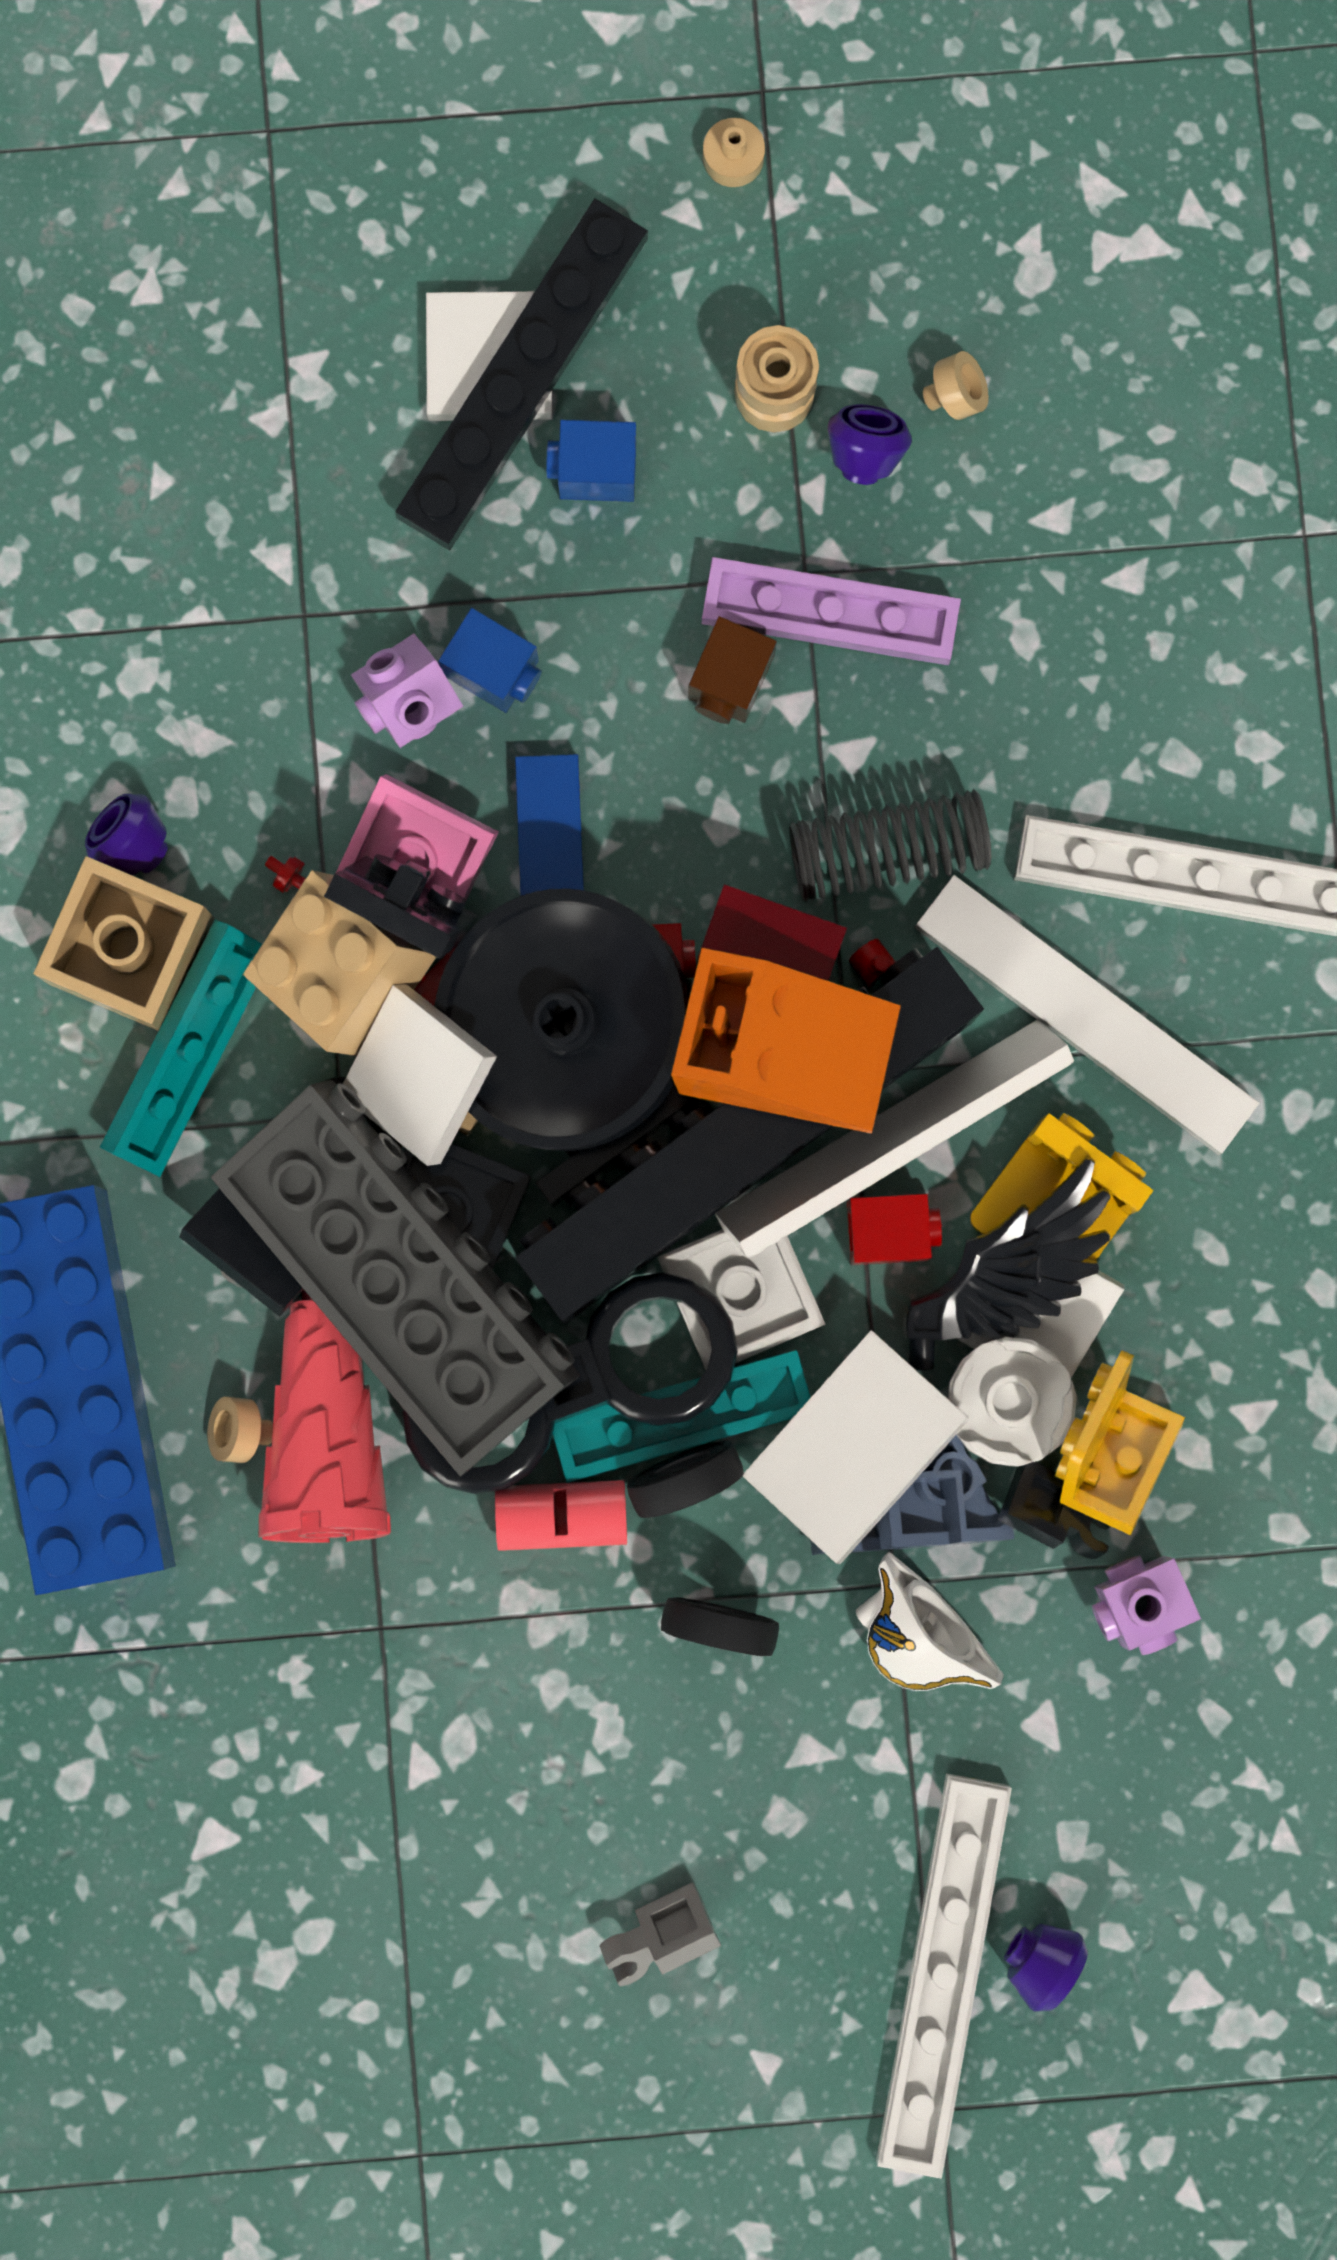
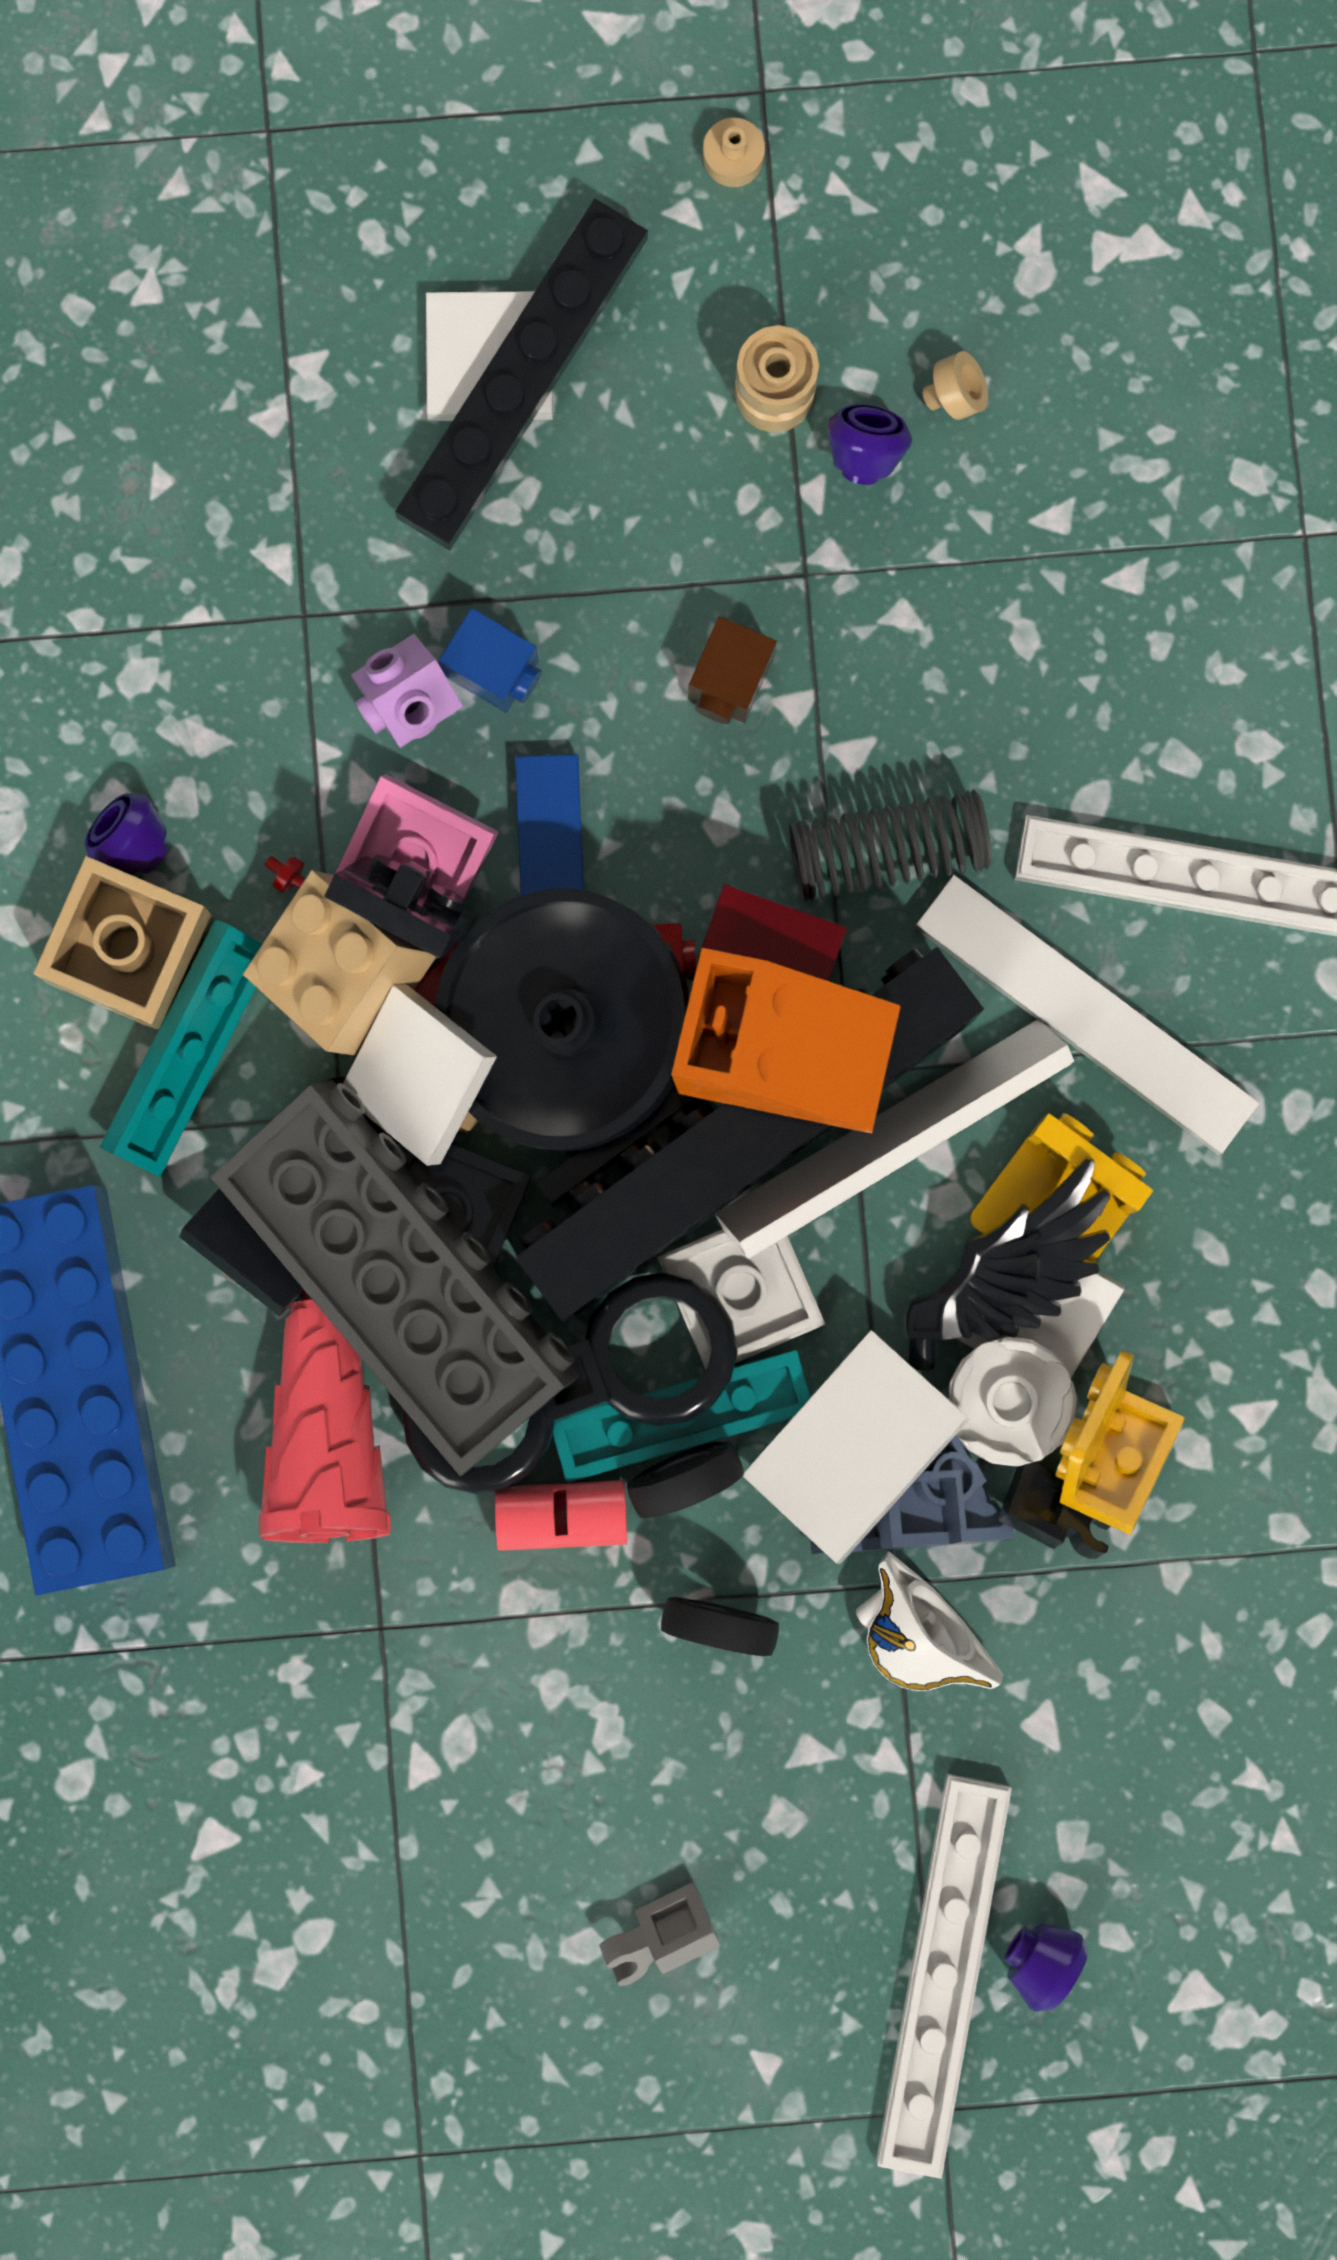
tan tile [207,1397,273,1463] -> none
blue brick [547,420,636,502] -> none
lavender plate [702,557,961,666] -> none
red brick [847,1194,942,1266] -> none
red hand [848,938,896,988] -> none
lavender brick [1091,1555,1201,1655] -> none

